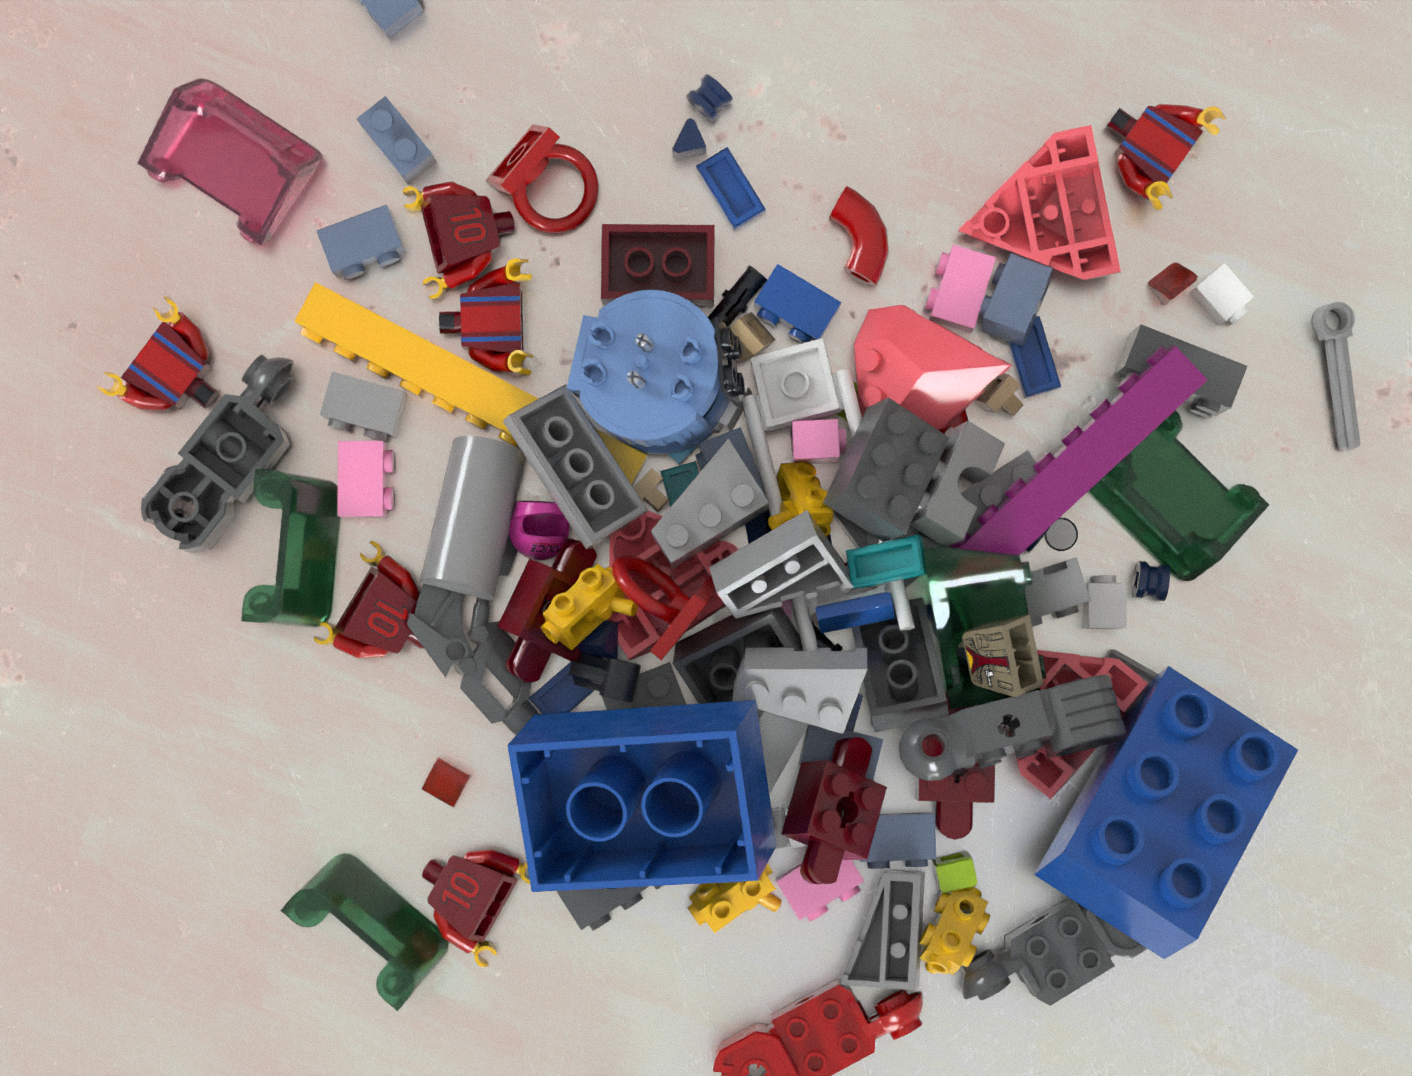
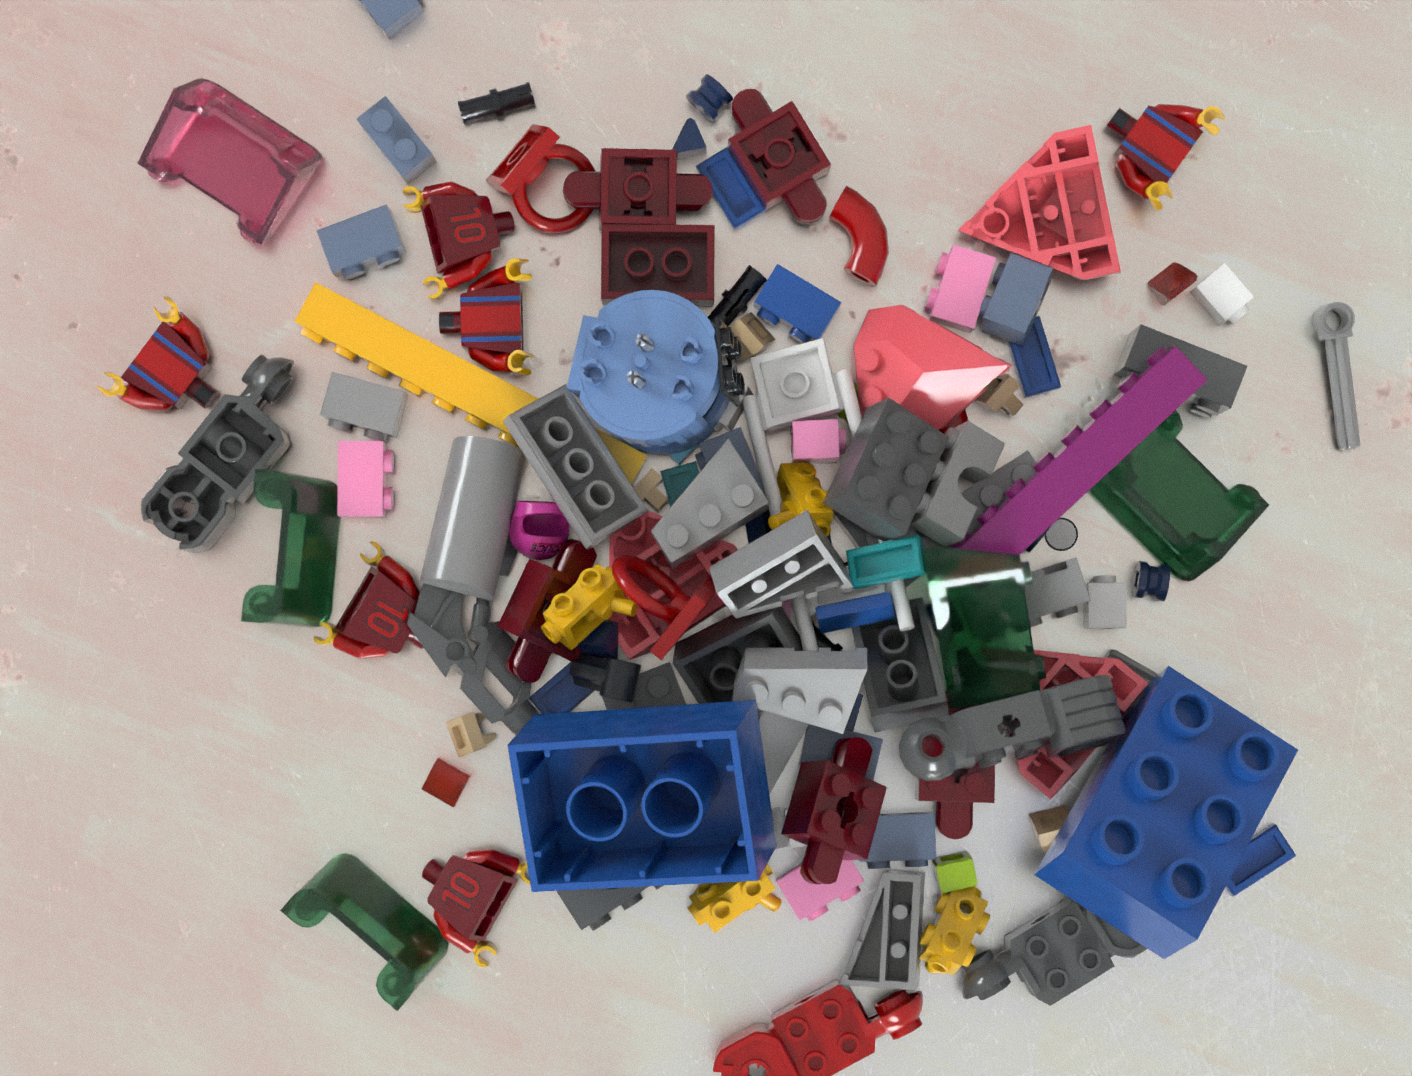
dark tan torso [957,615,1044,697] -> none
none -> tan tile [446,712,495,757]
none -> black pin [458,82,535,125]
none -> dark red brick [563,148,713,230]
none -> dark red brick [728,89,831,224]
none -> tan tile [1029,805,1069,853]
none -> blue tile [1226,823,1296,897]

